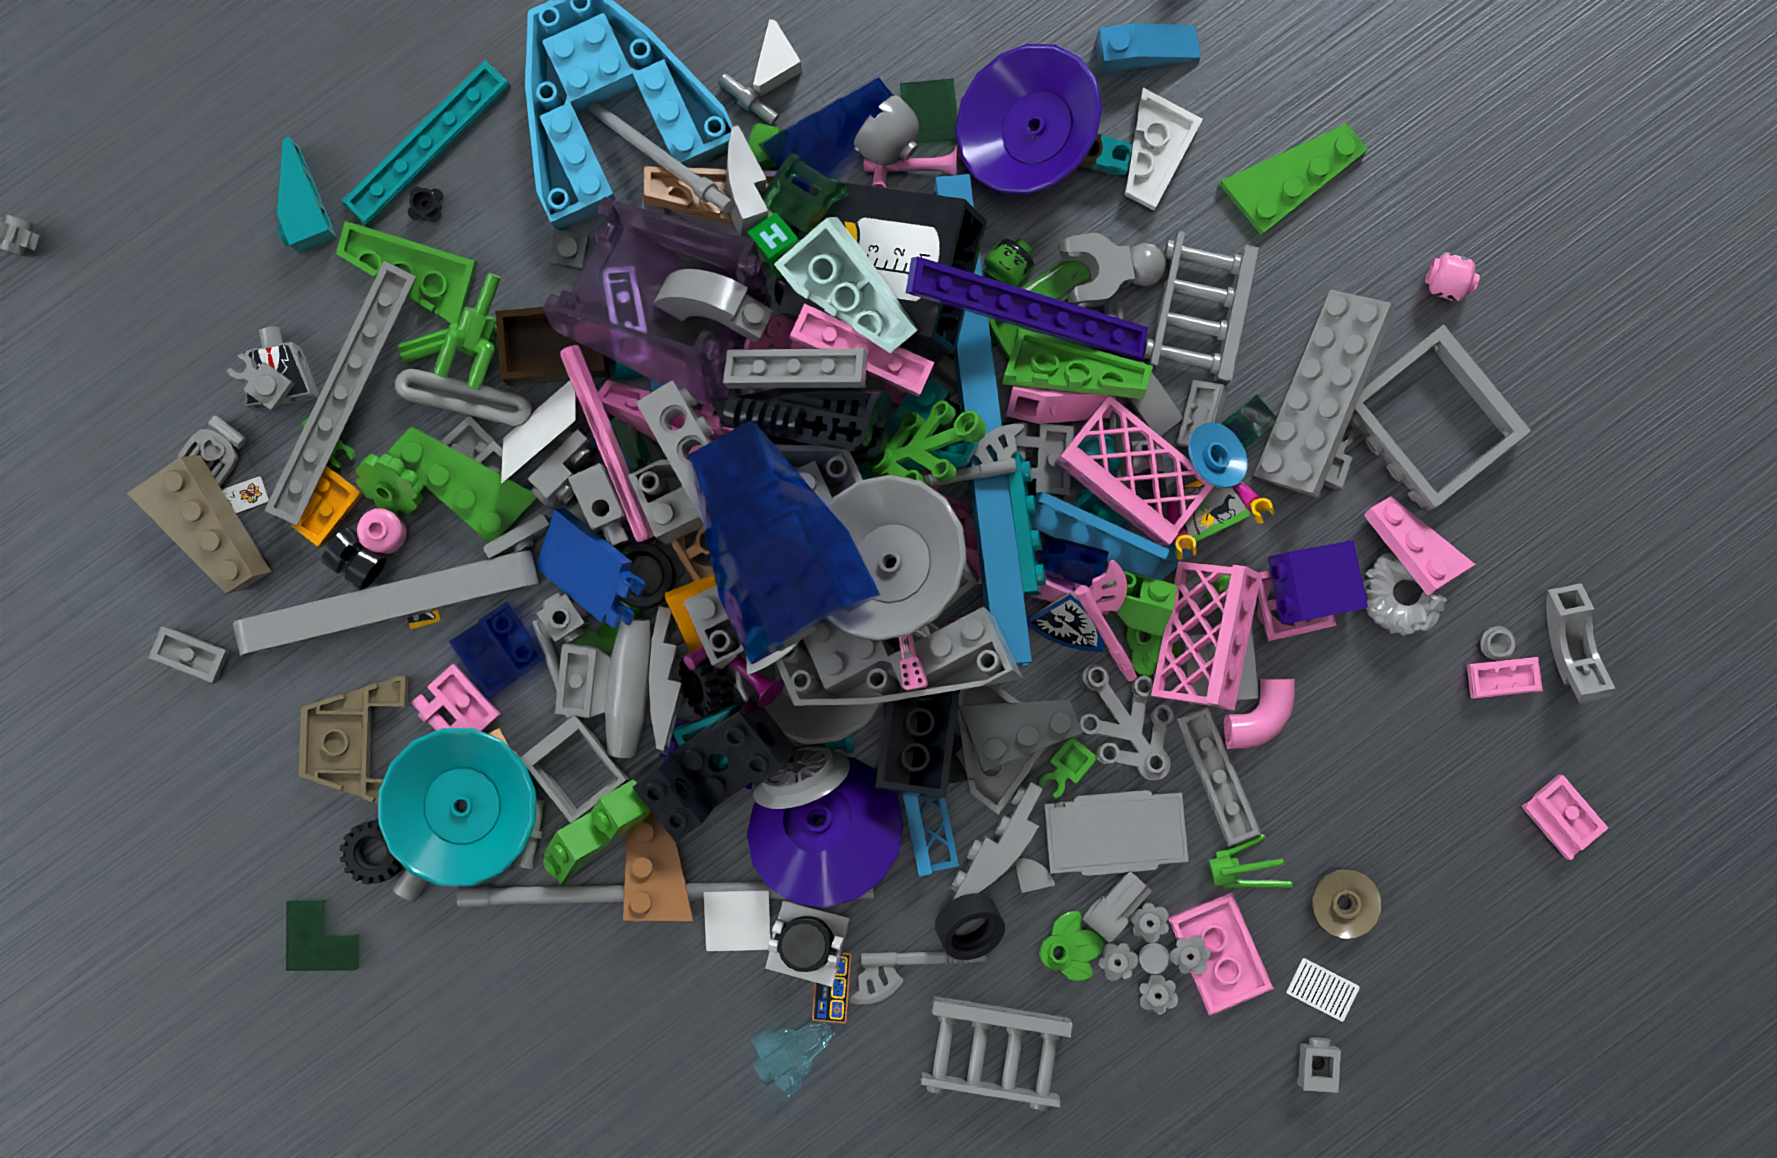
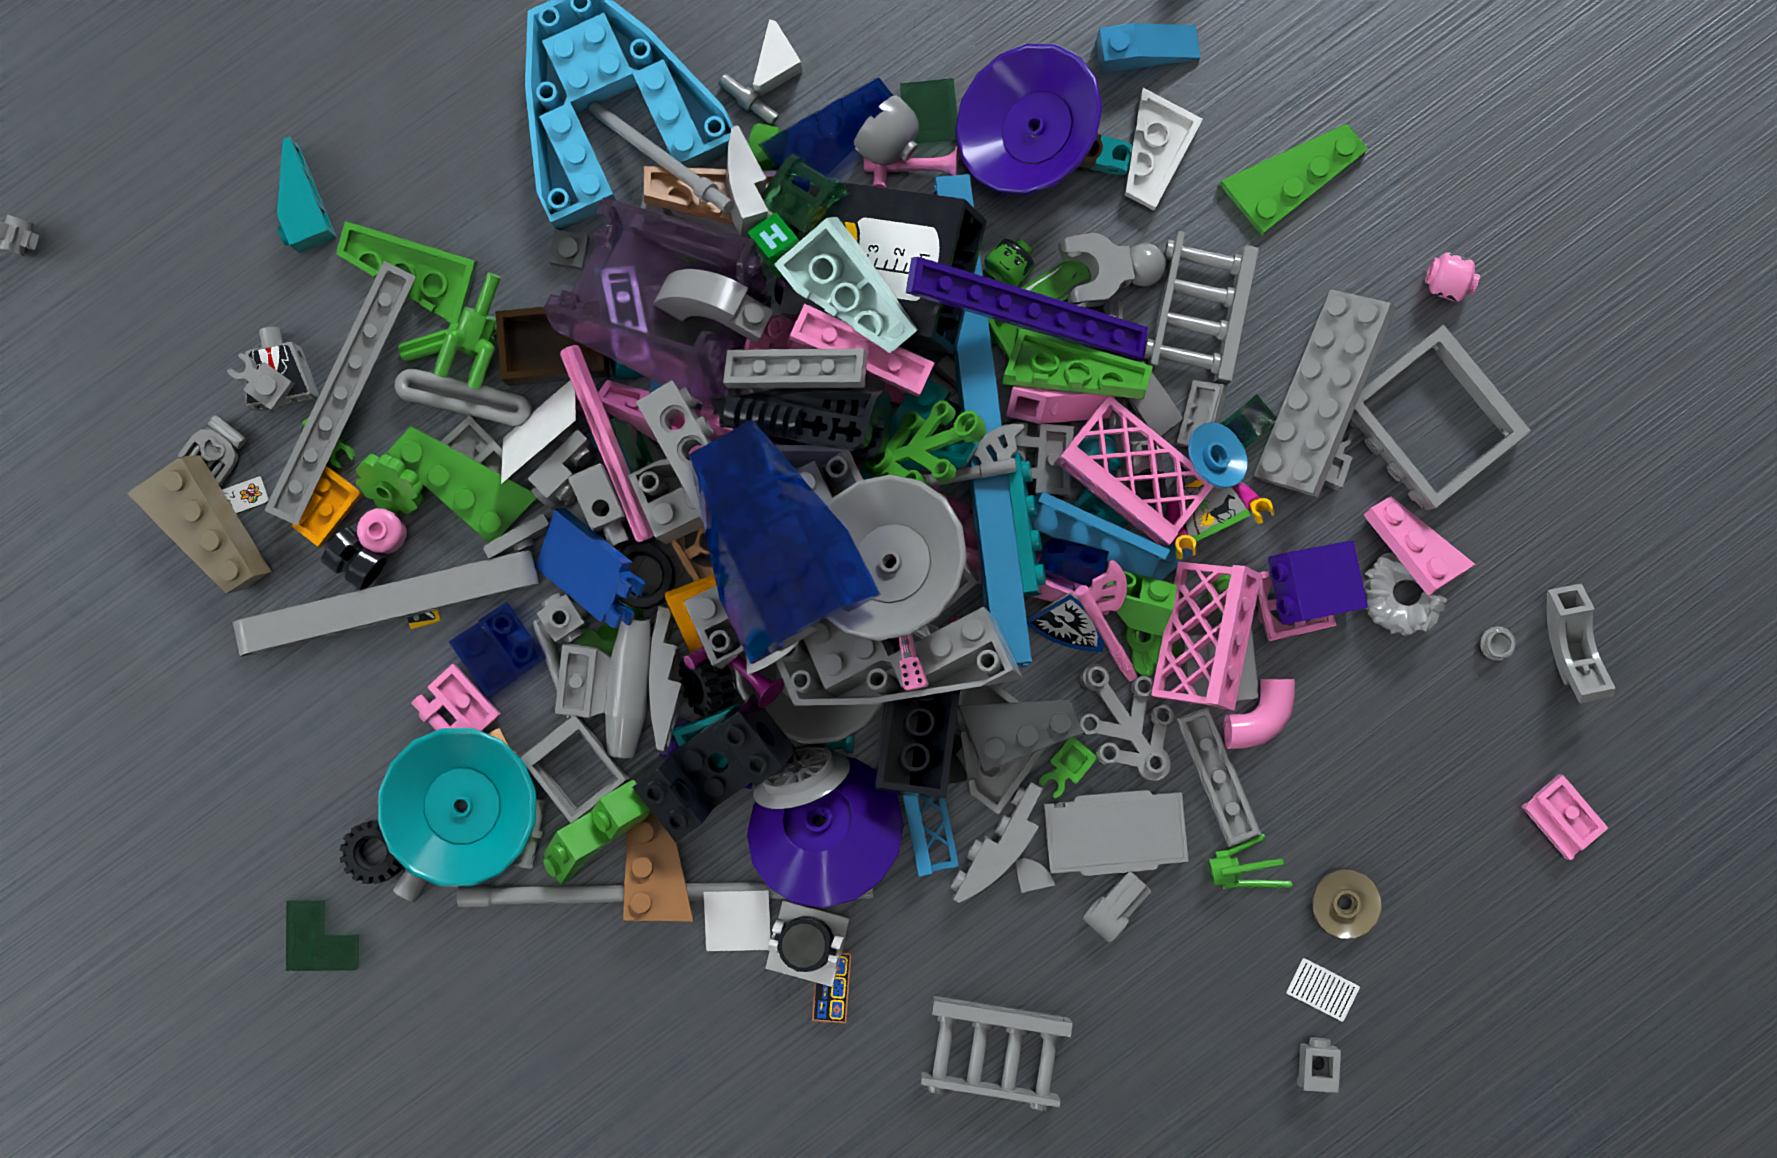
light grey plate [148,626,230,683] -> none
dark tan wing [299,675,409,803] -> none
teal tile [341,60,511,228] -> none
black plate [408,186,444,222] -> none
clear light blue rock [750,1022,833,1097] -> none
light grey piece [848,951,986,1005] -> none
black tyre [935,893,1005,960] -> none
bright green plate [1039,911,1105,982] -> none
light grey plant [1098,902,1211,1014] -> none
bright pink tile [1168,892,1274,1016] -> none
bright pink plate [1467,657,1543,699] -> none

